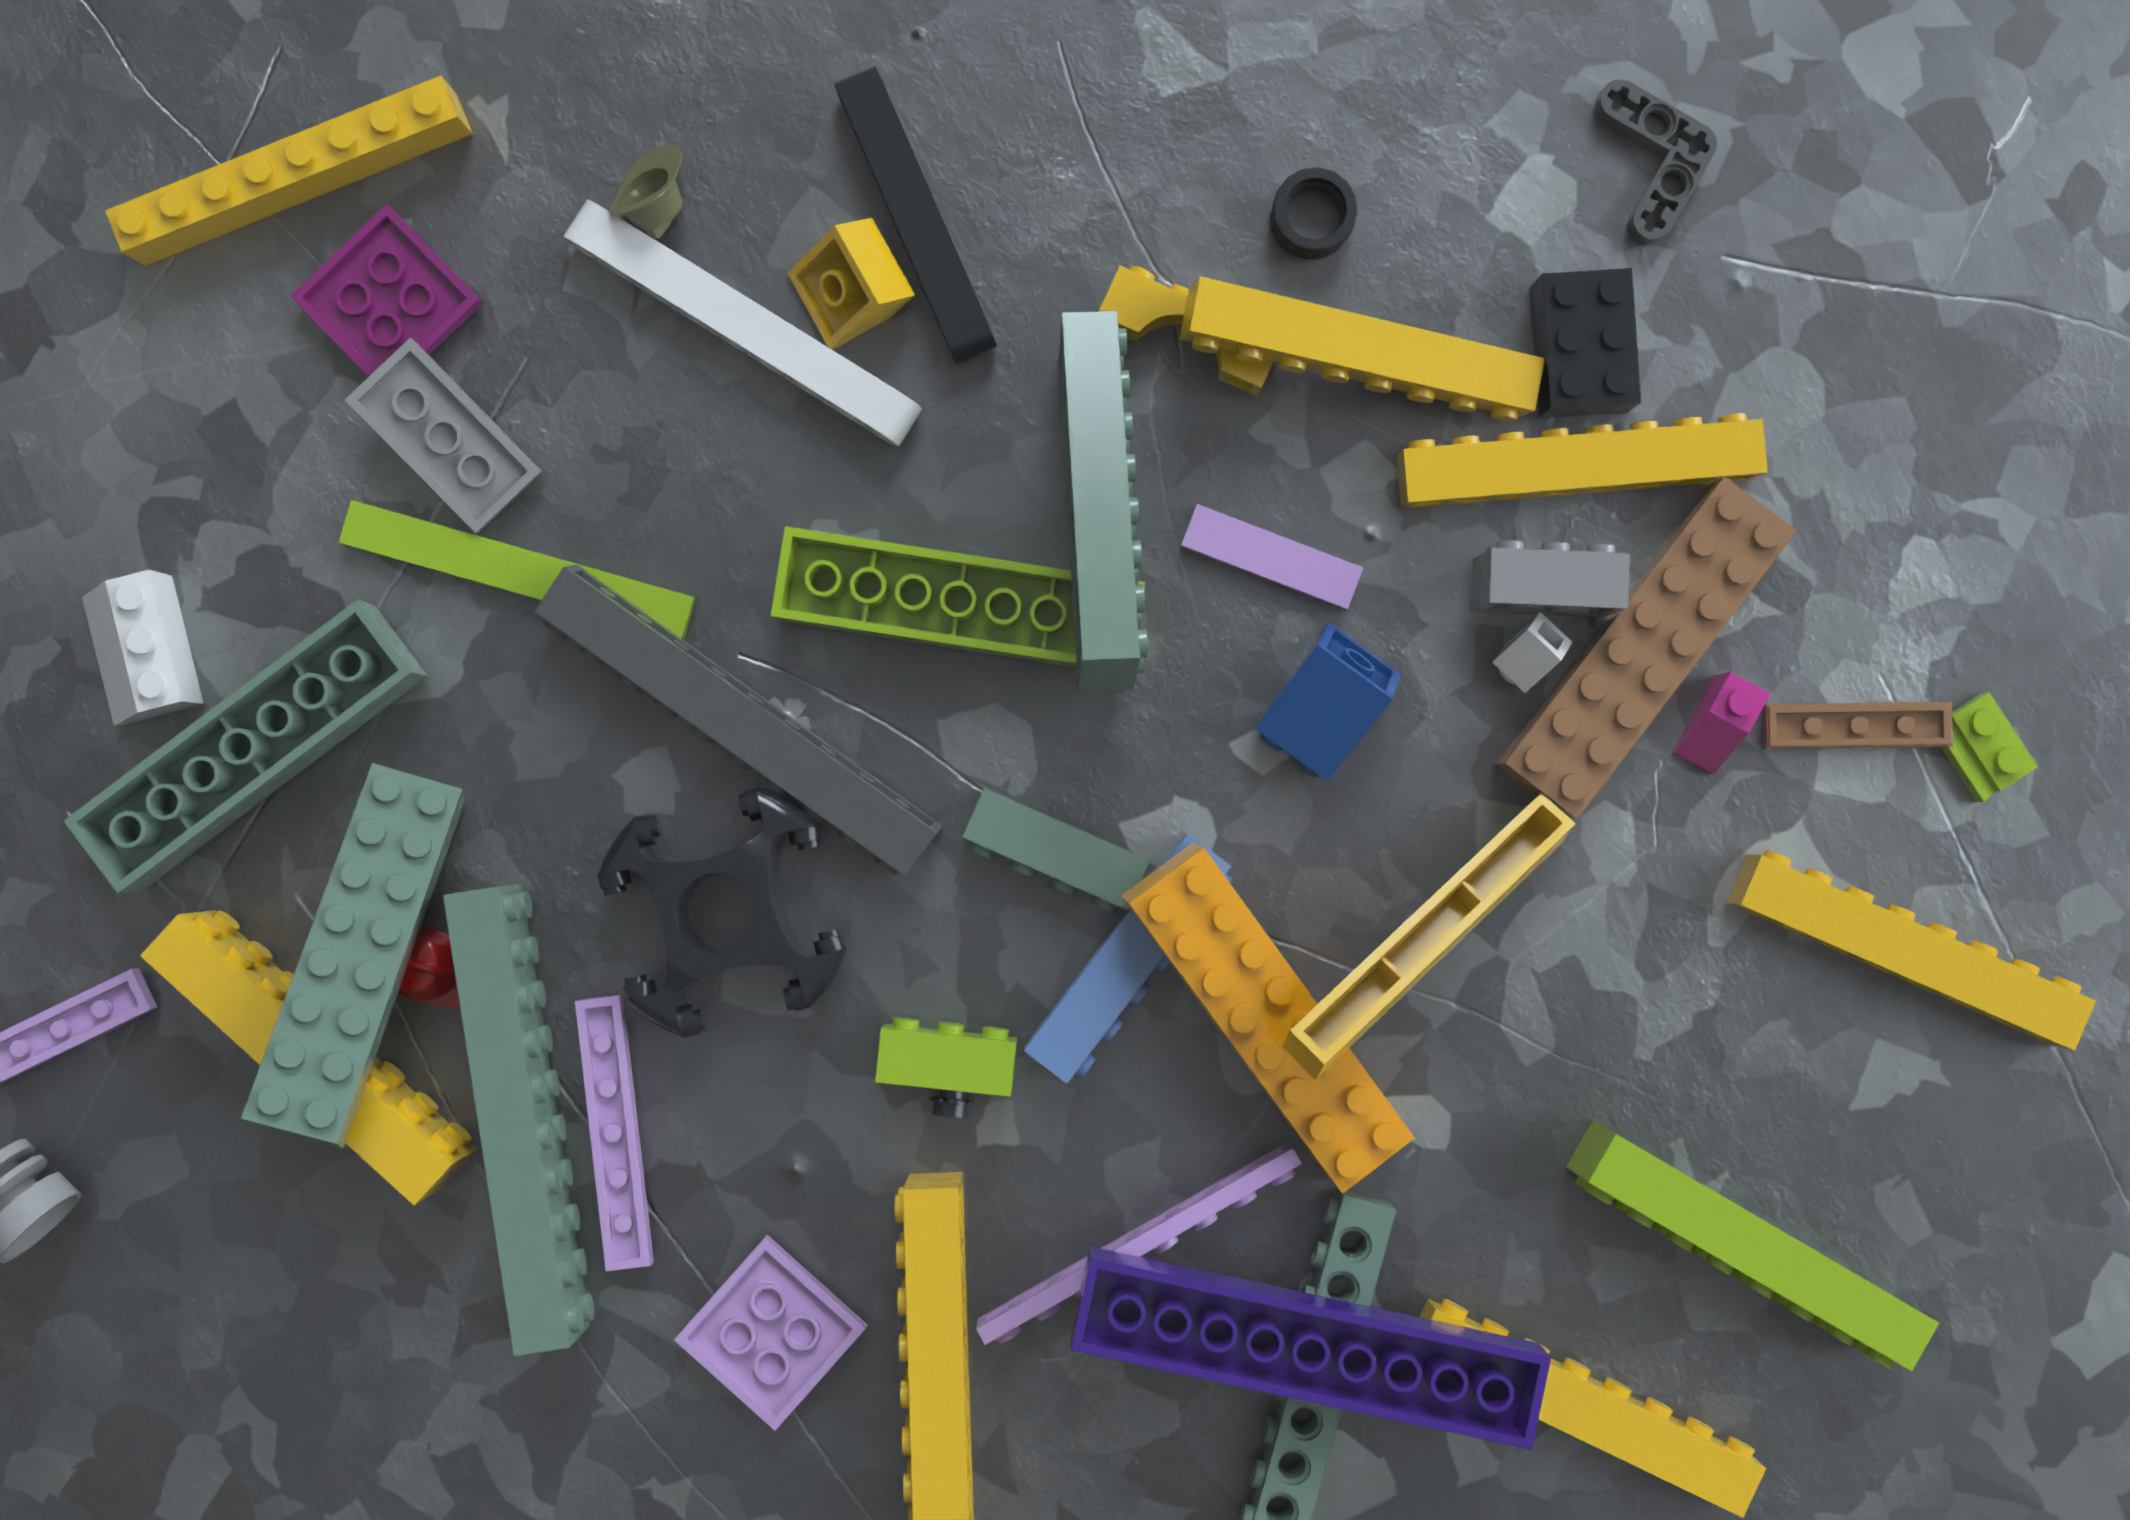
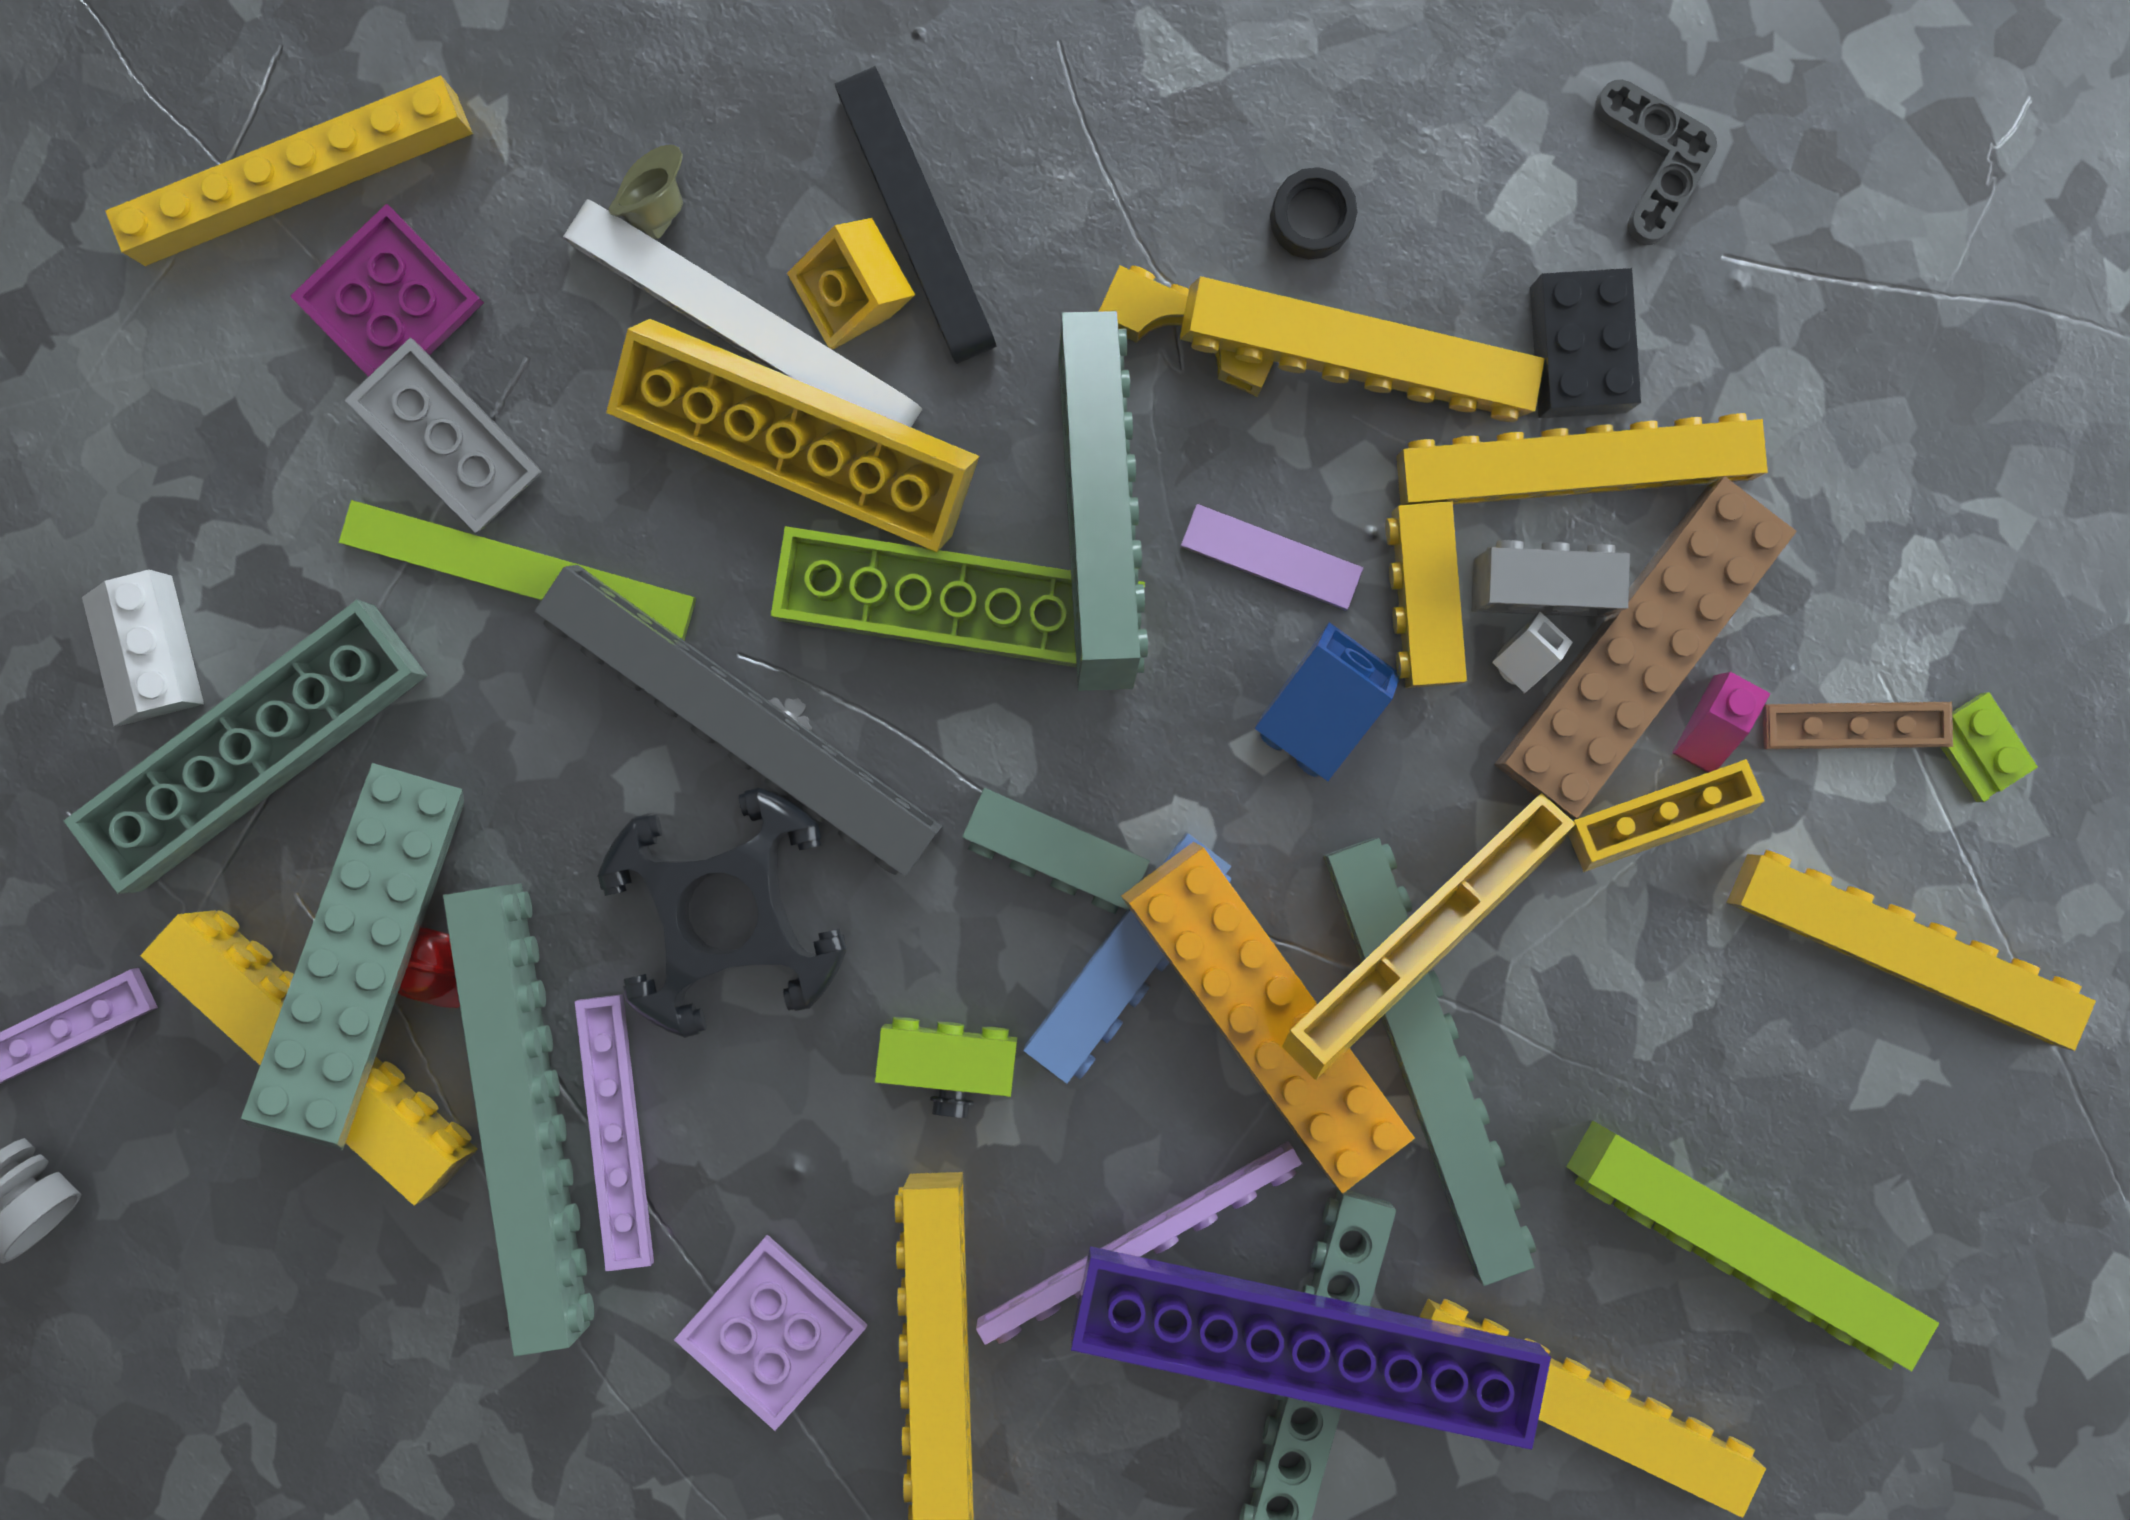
none -> yellow brick [606,319,980,552]
none -> sand green brick [1323,838,1536,1286]
none -> yellow brick [1385,502,1467,688]
none -> yellow brick [1568,759,1765,872]

